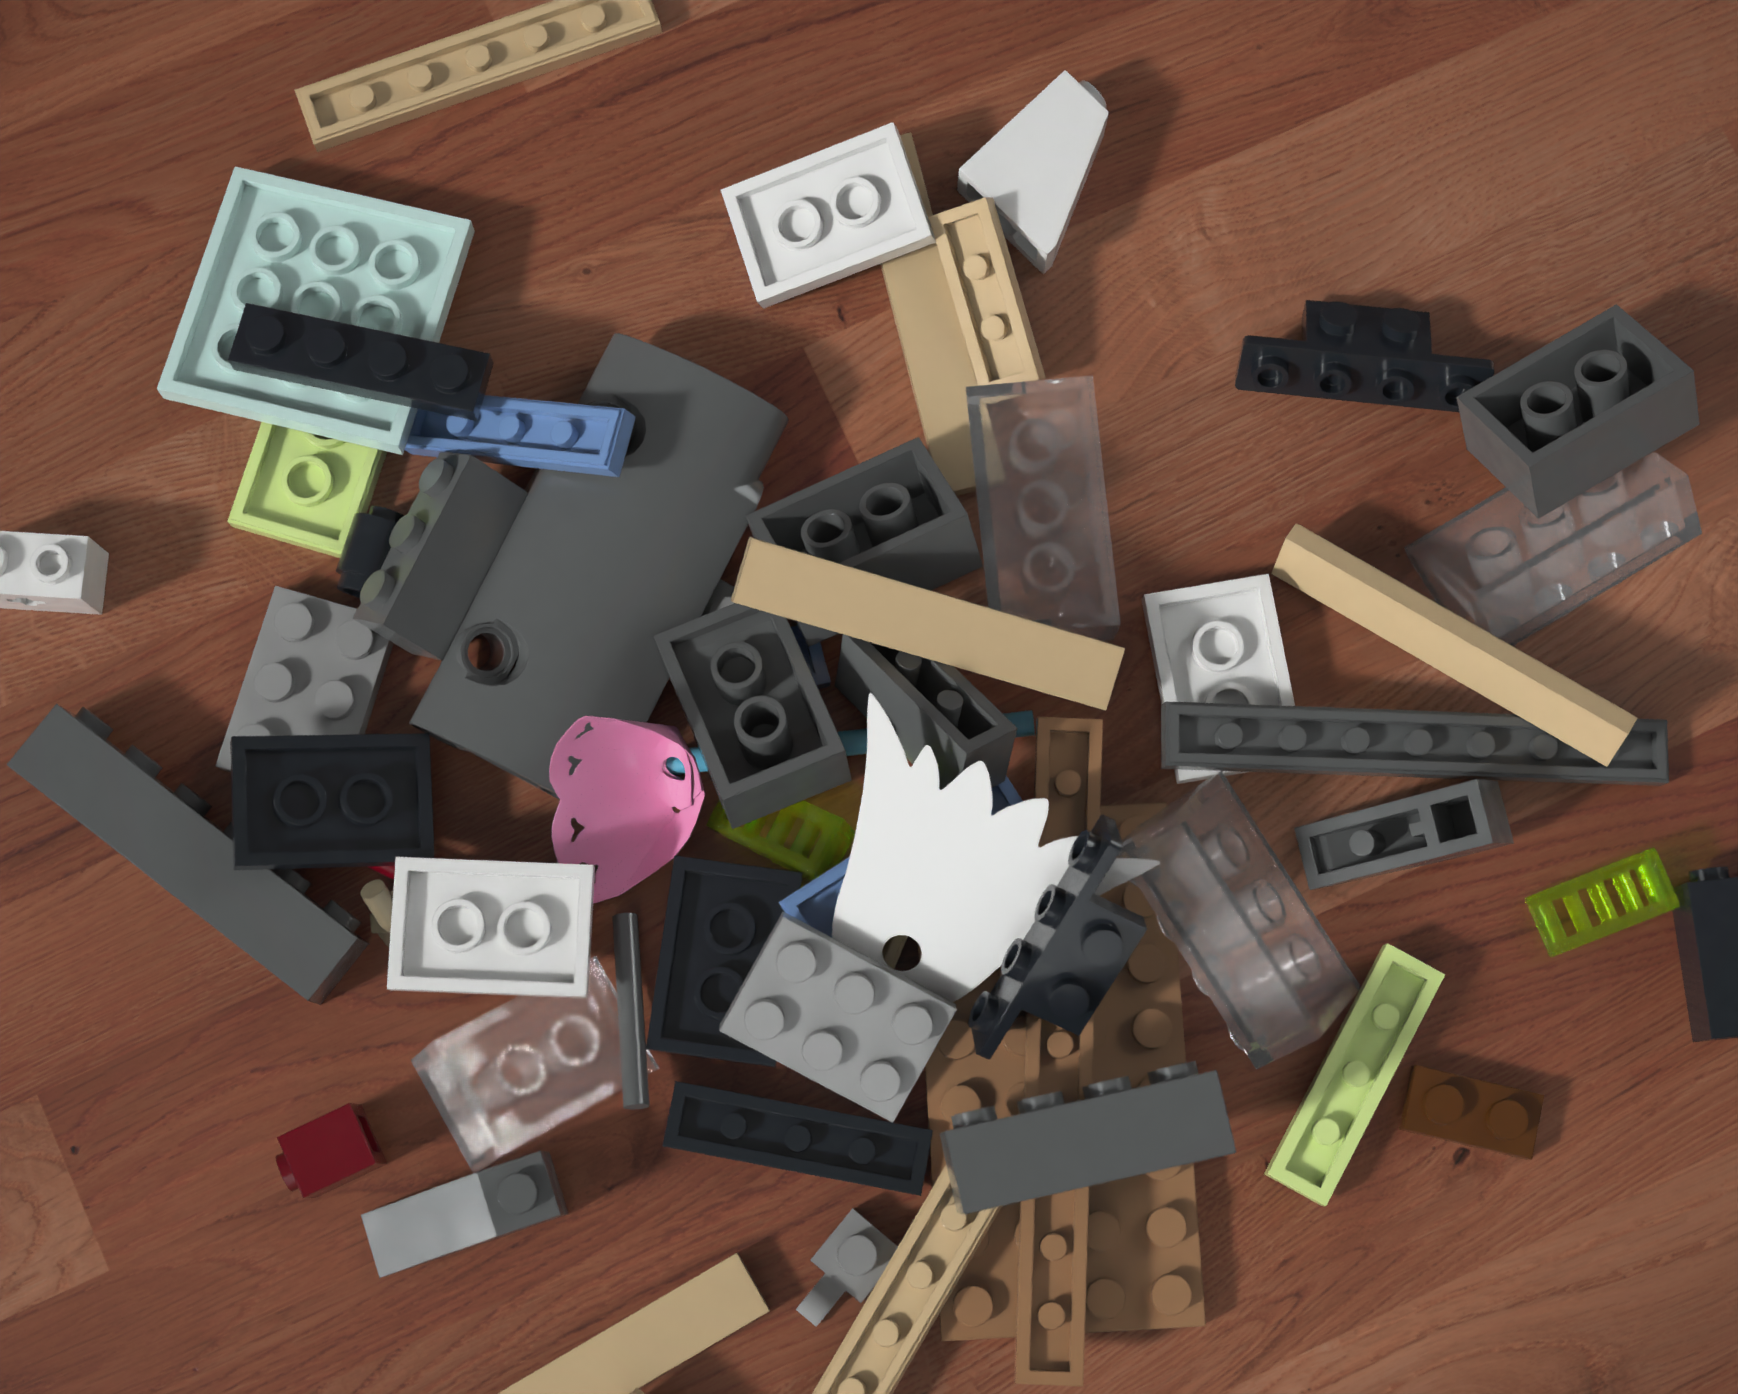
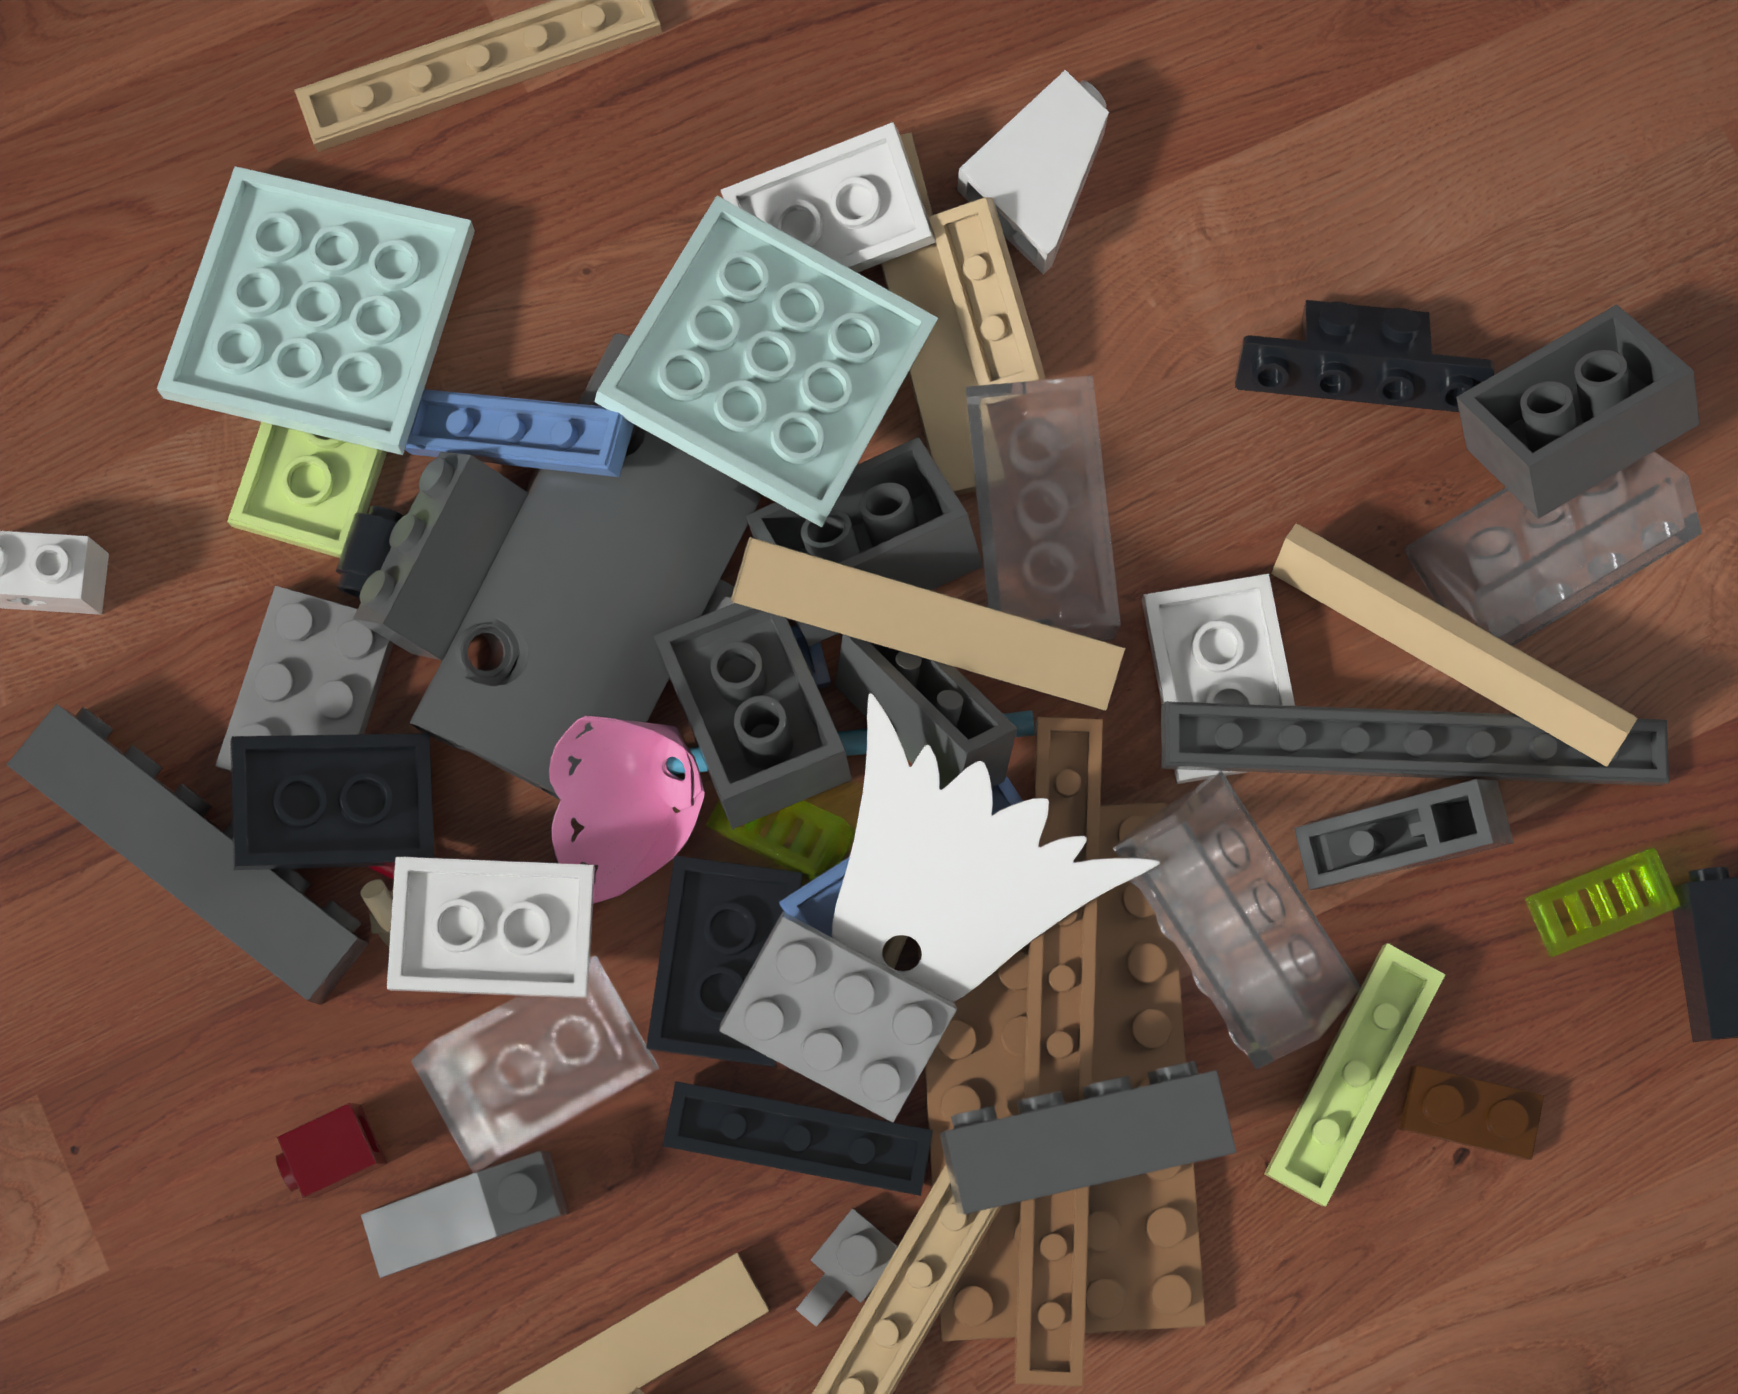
black plate [228,303,494,421] -> none
dark grey bar [612,913,650,1110] -> none
black bracket [968,814,1147,1060] -> none
none -> light aqua plate [594,195,938,527]

